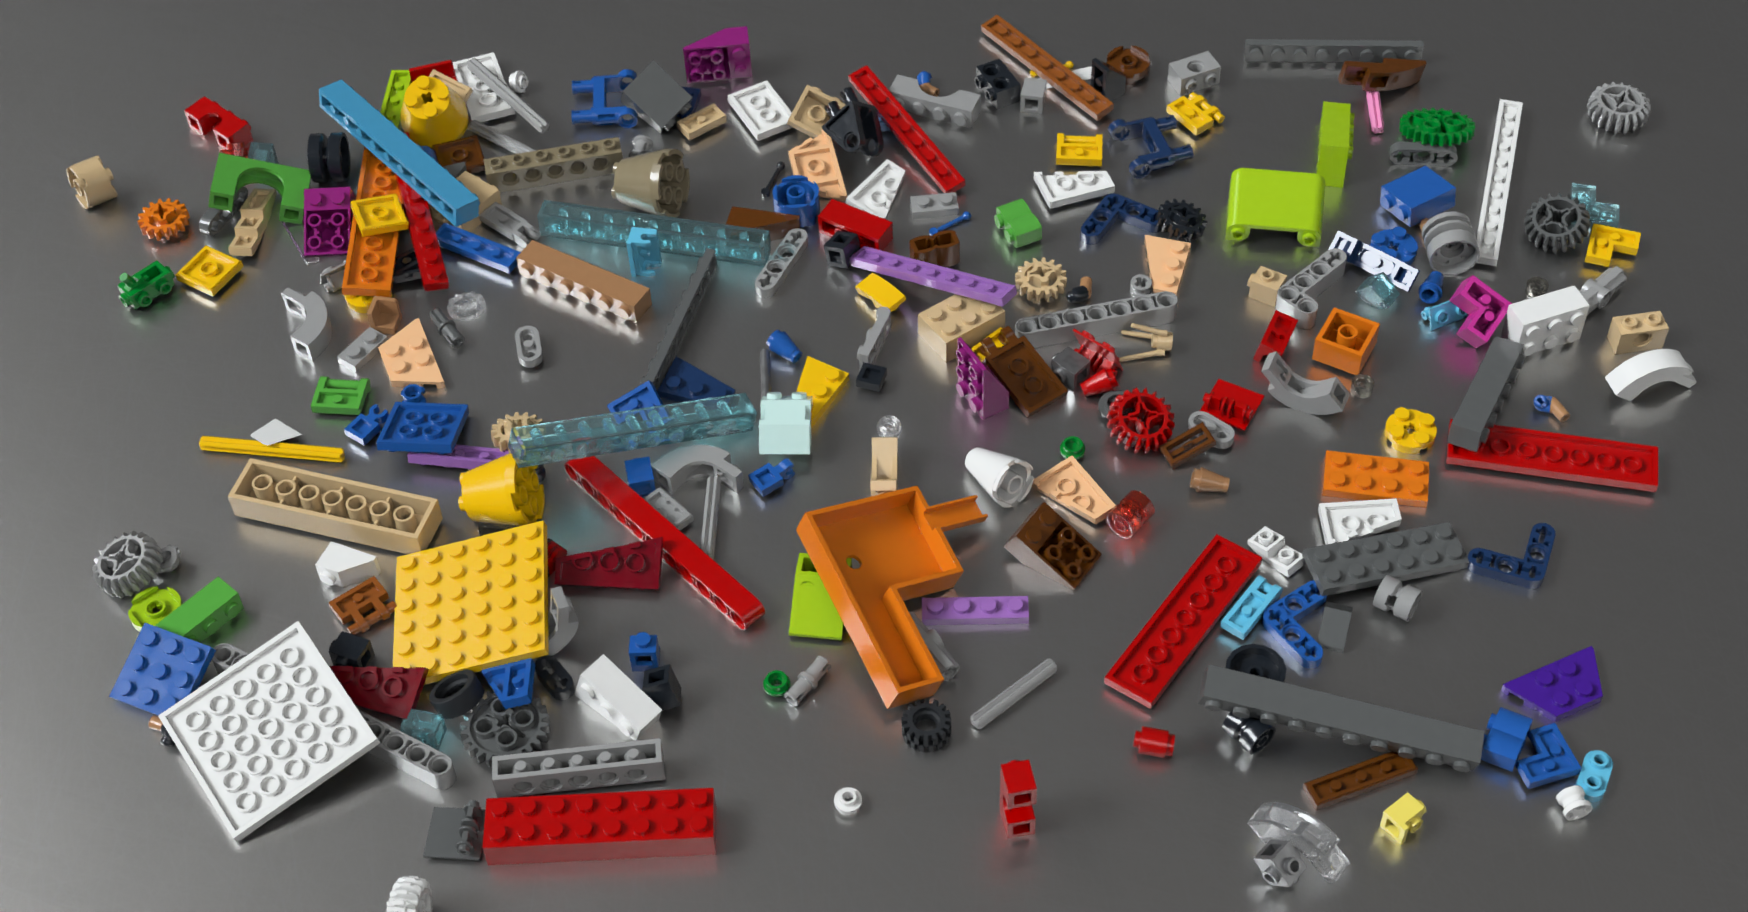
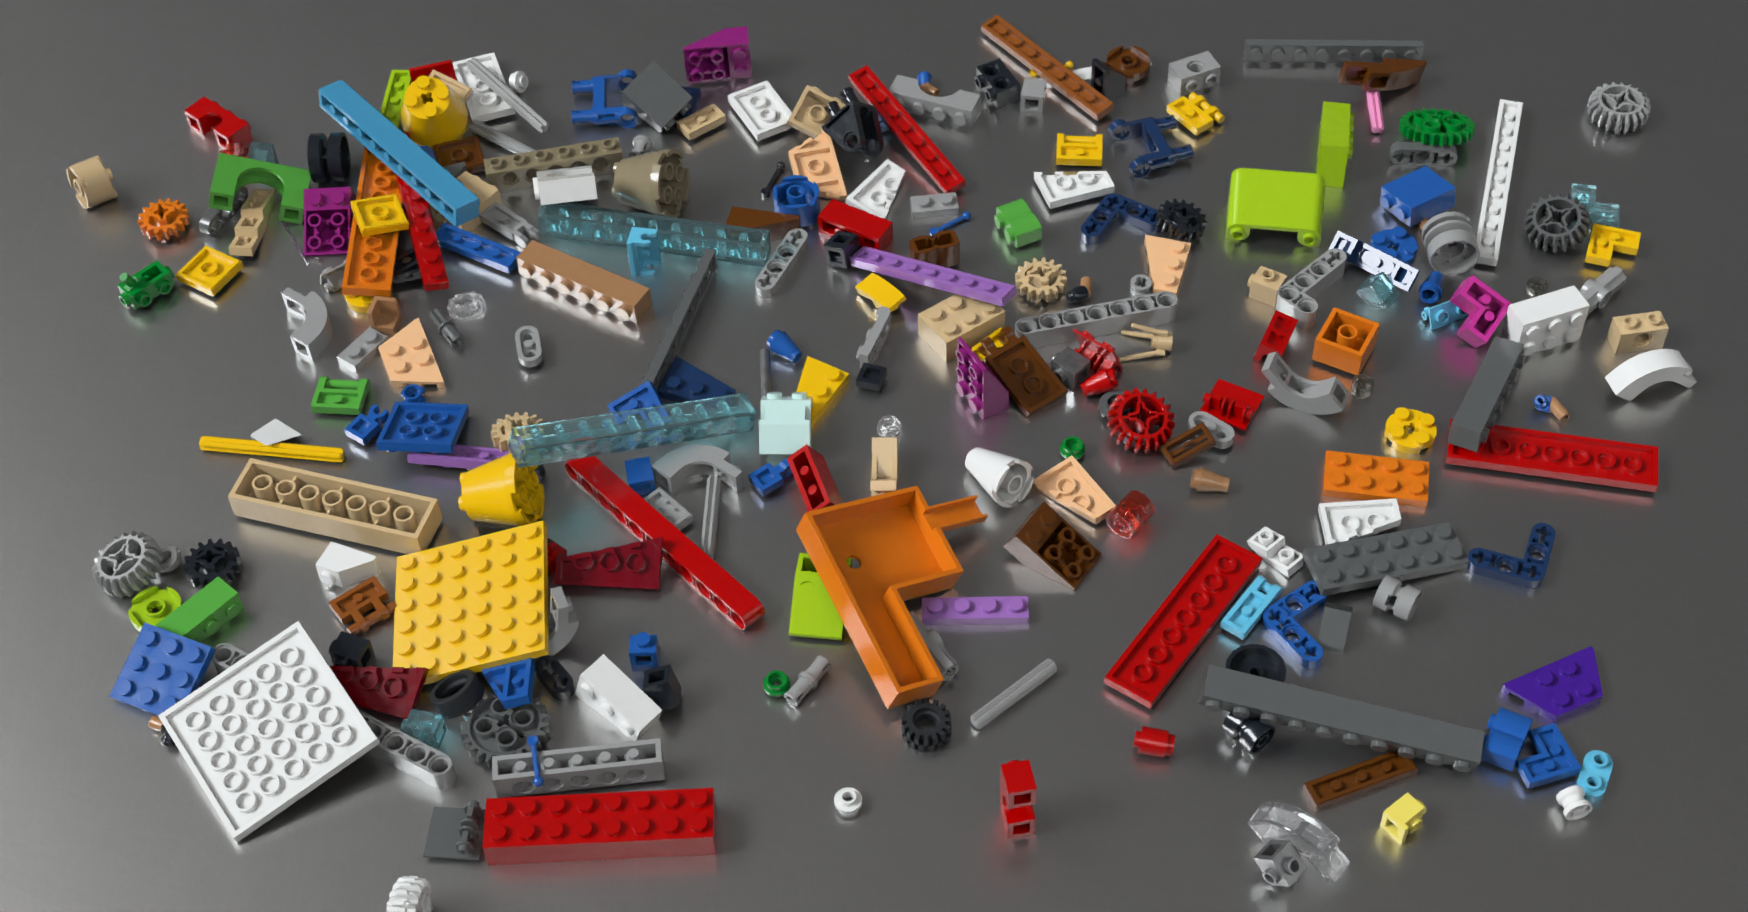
none -> black gear [182,538,242,588]
none -> blue hinge [527,735,544,787]
none -> white arch [532,165,597,205]
none -> red brick [787,444,843,512]

